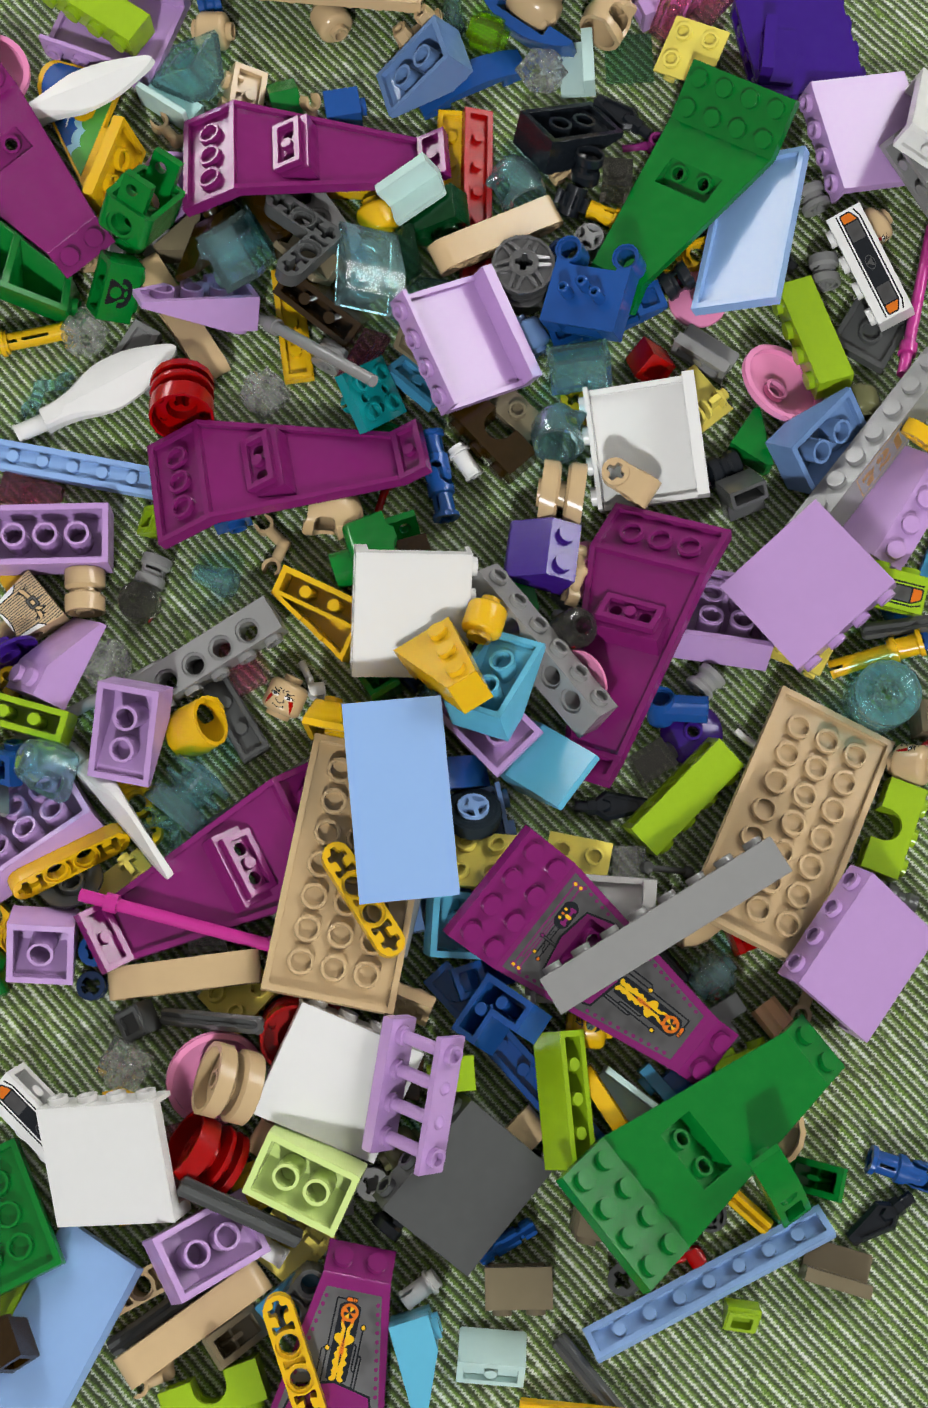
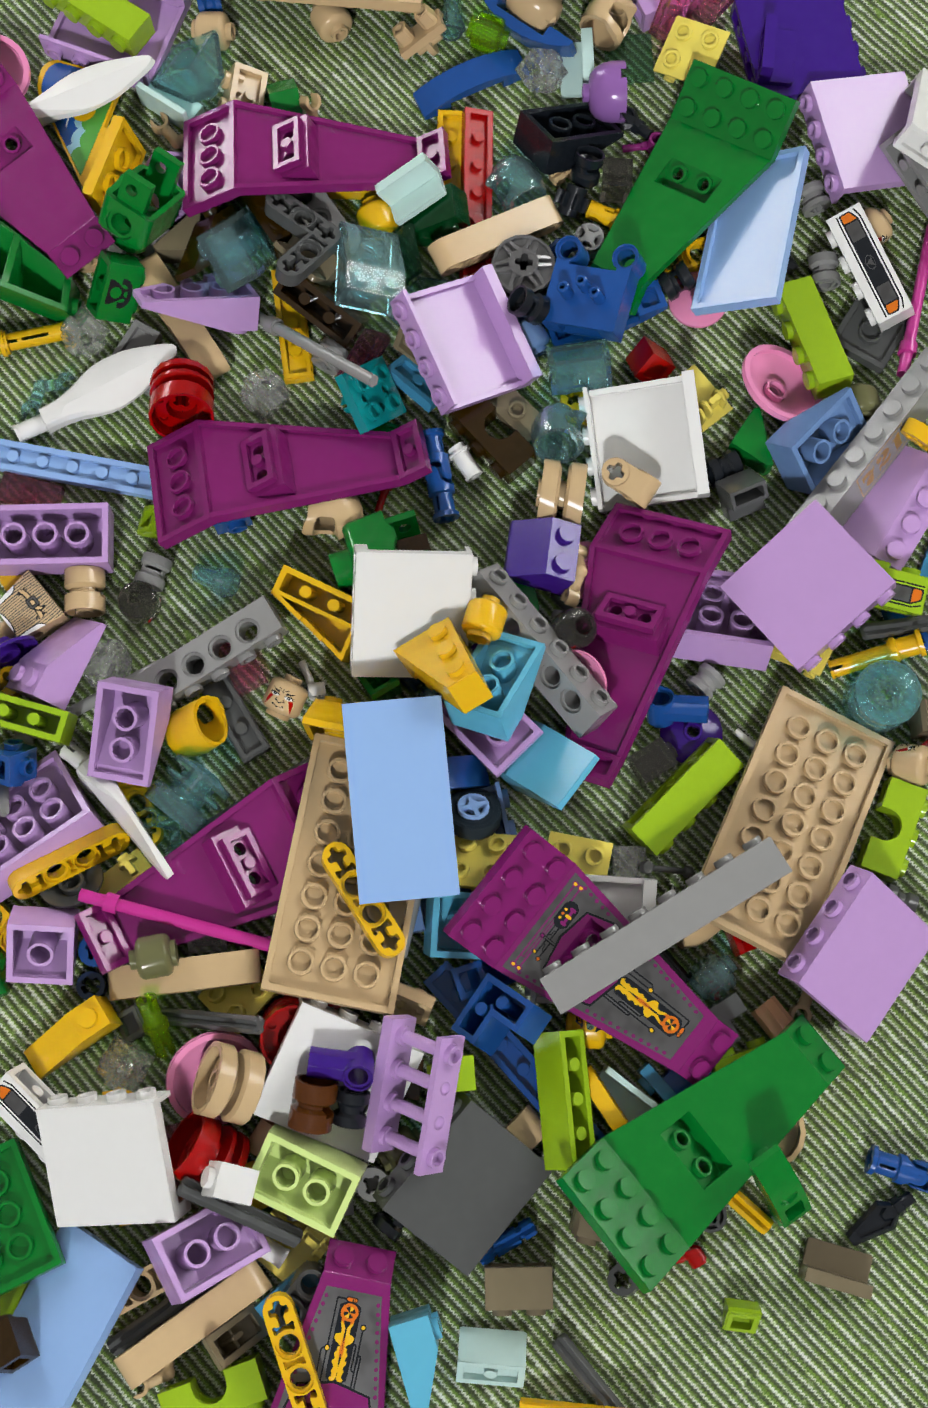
clear light blue piece [13,738,79,803] -> none
tan arm [254,514,291,579] -> none
blue brick [322,86,367,126] -> none
medium blue slope [376,14,473,118] -> none
white pin [398,1268,443,1311] -> none
black piece [574,790,647,821] -> none
light blue plate [582,1204,837,1364] -> none
light grey panel [670,324,740,384] -> none
green slope [790,1156,848,1203] -> none
none -> yellow slope [24,995,123,1080]
none -> olive head [128,933,179,980]
none -> clear neon green pin [136,992,176,1058]
none -> white brick [200,1160,260,1206]
none -> reddish brown wheel [287,1074,339,1135]
none -> dark purple piece [306,1046,376,1091]
none -> black wheel [333,1086,370,1129]
none -> black wheel [507,285,550,325]
none -> medium lavender cylinder [582,60,627,123]

